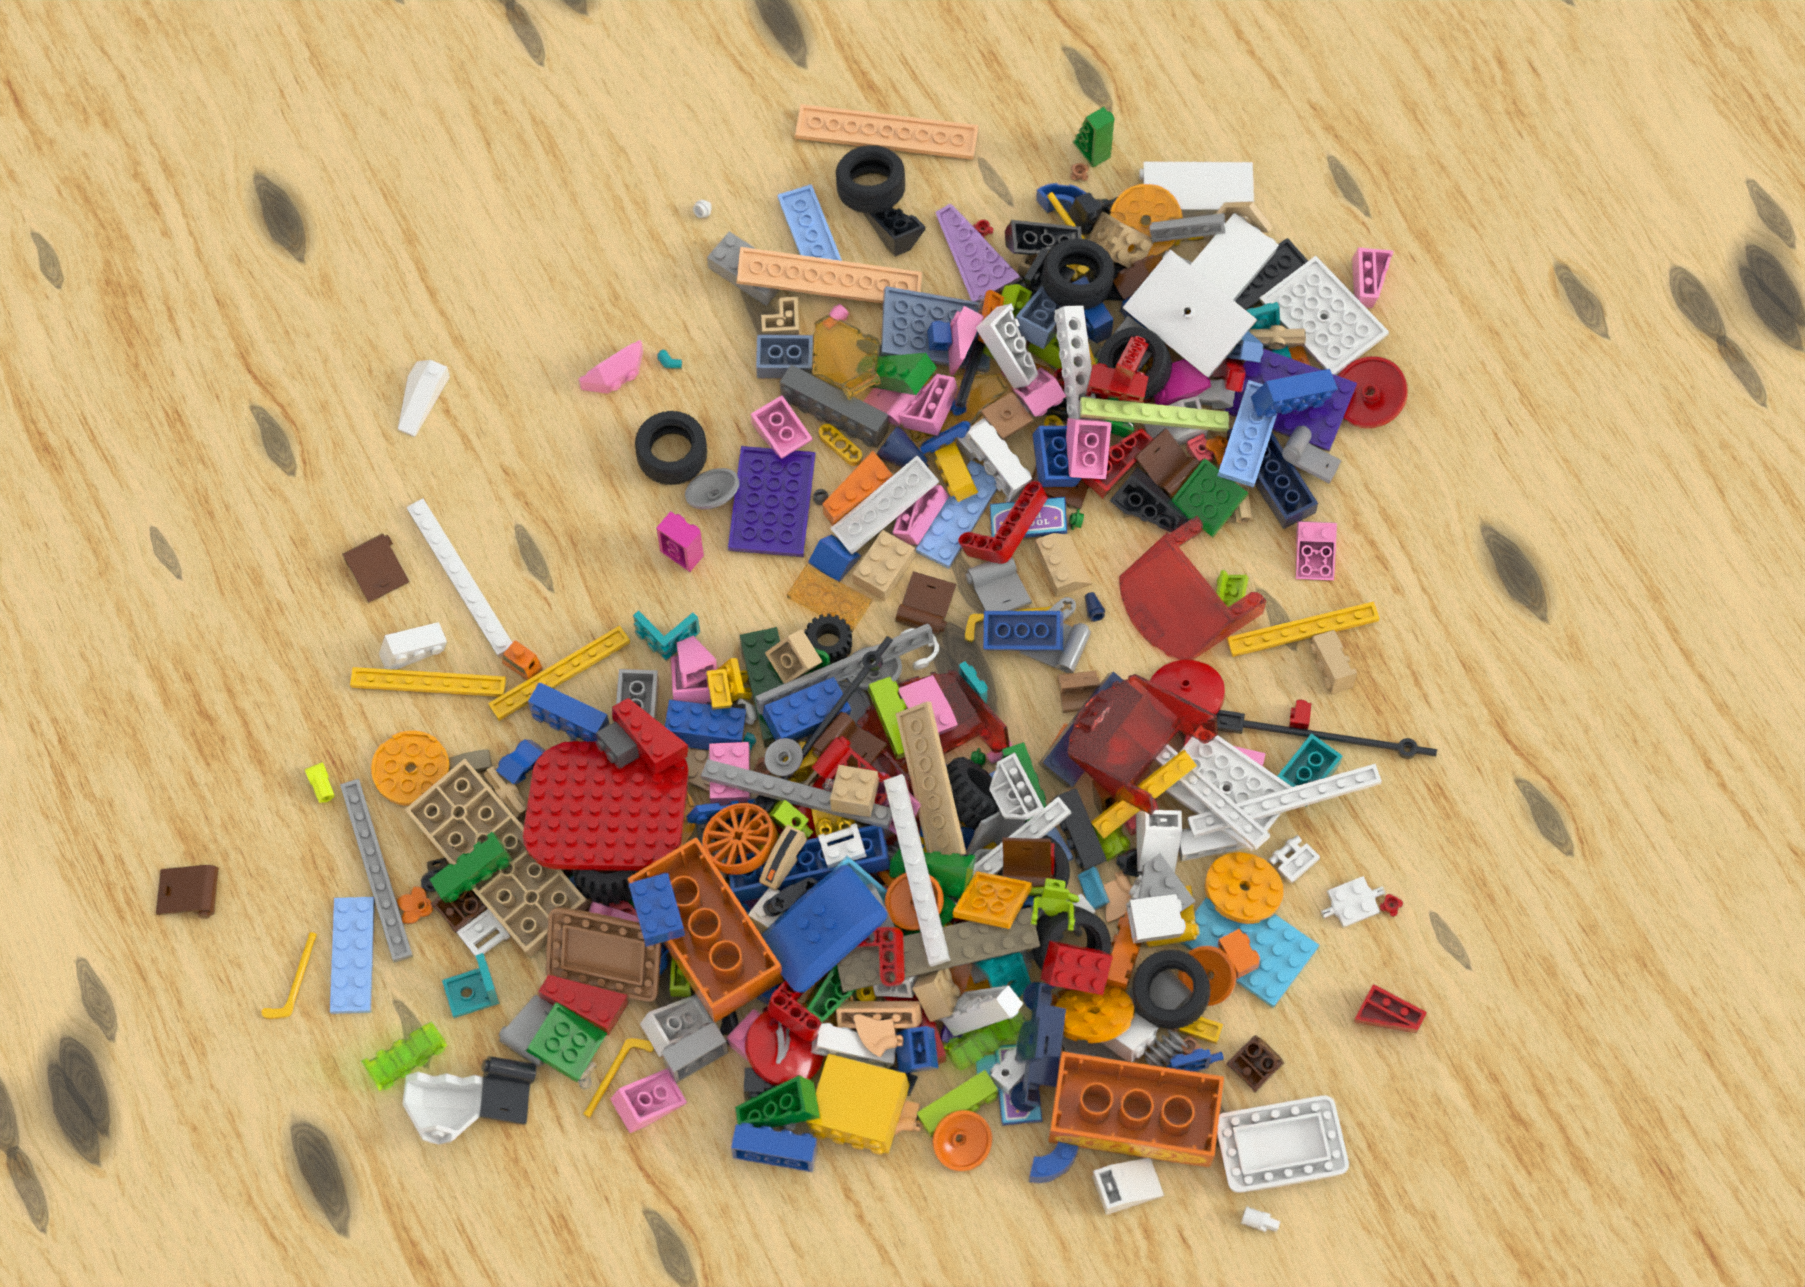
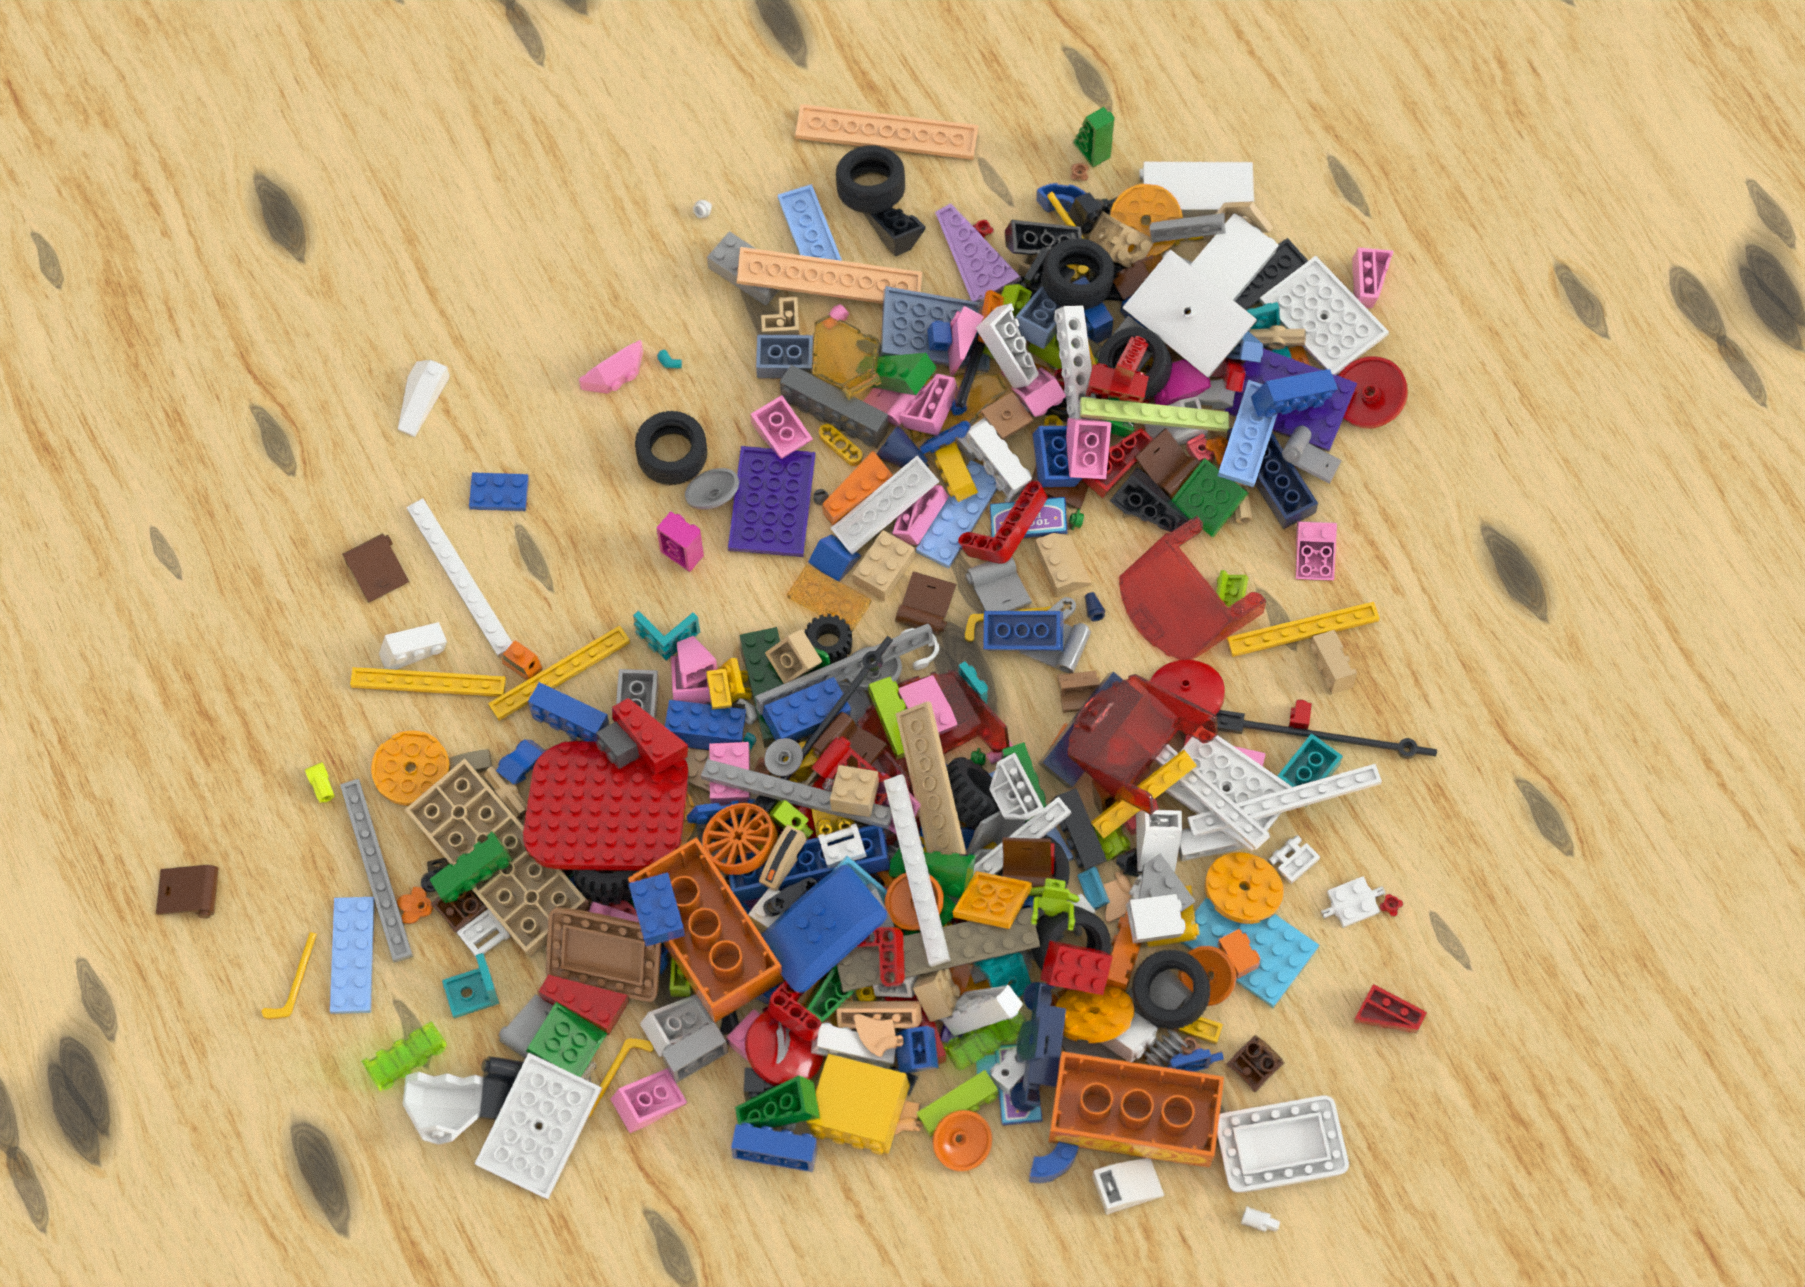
none -> blue plate [469,472,529,511]
none -> white piece [475,1053,602,1199]

